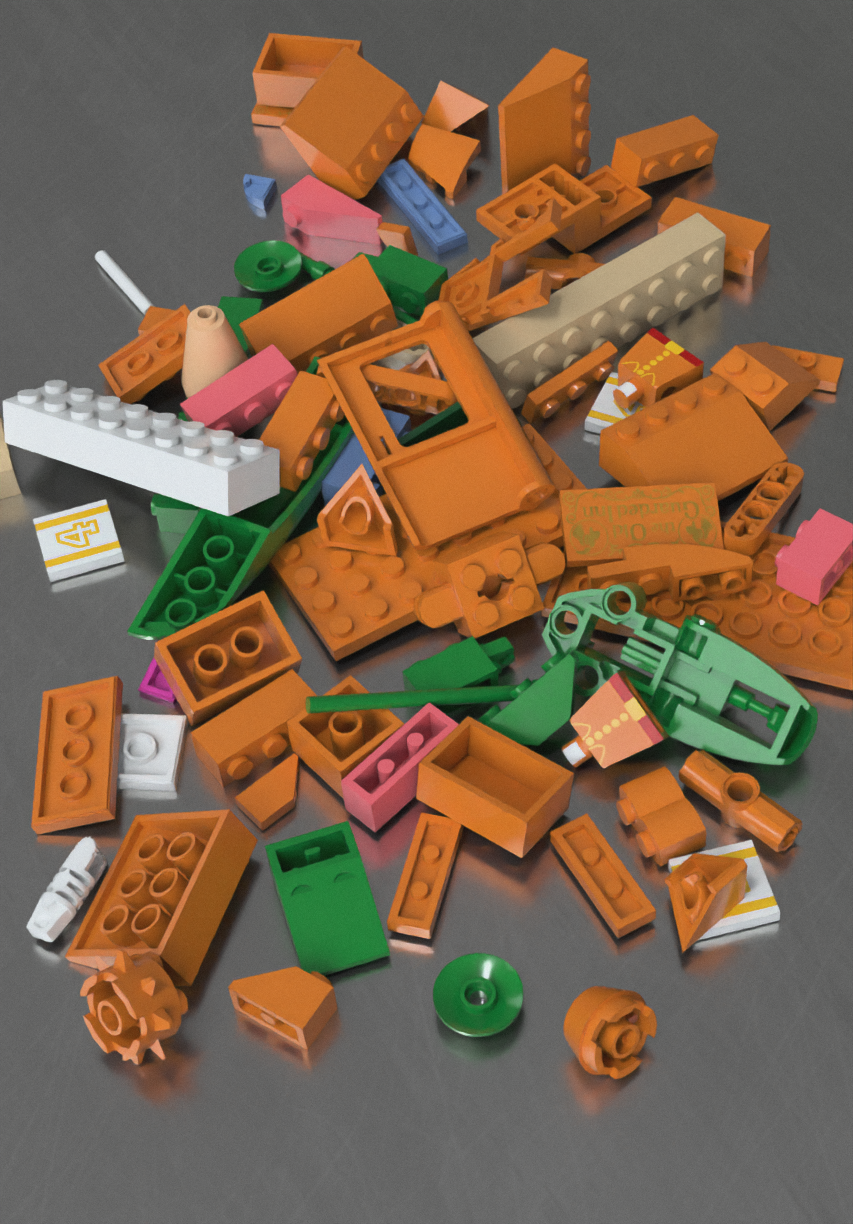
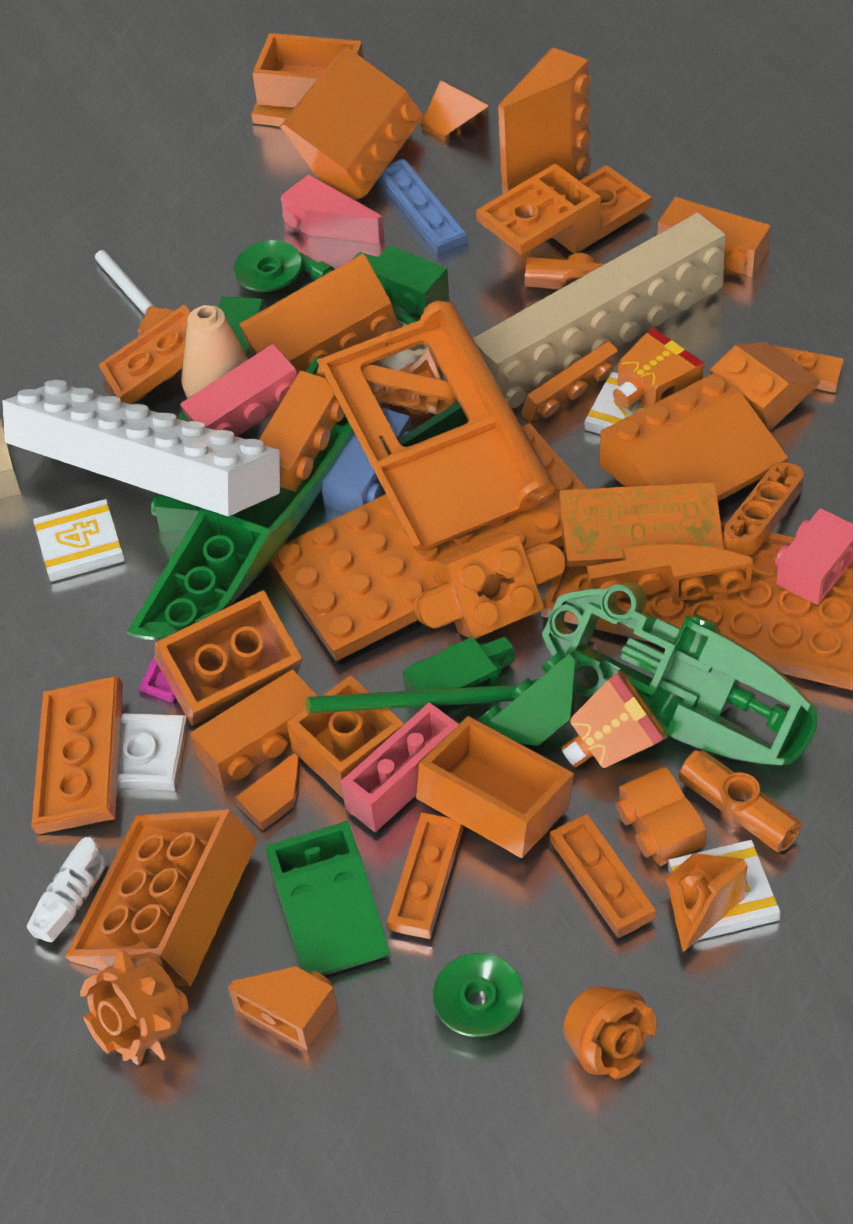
medium blue tile [243,174,277,209] -> none
orange slope [317,464,398,556] -> none
orange tile [376,222,418,256] -> none
orange slope [408,124,481,199] -> none
orange wing [439,198,562,331] -> none
orange brick [611,115,719,188] -> none

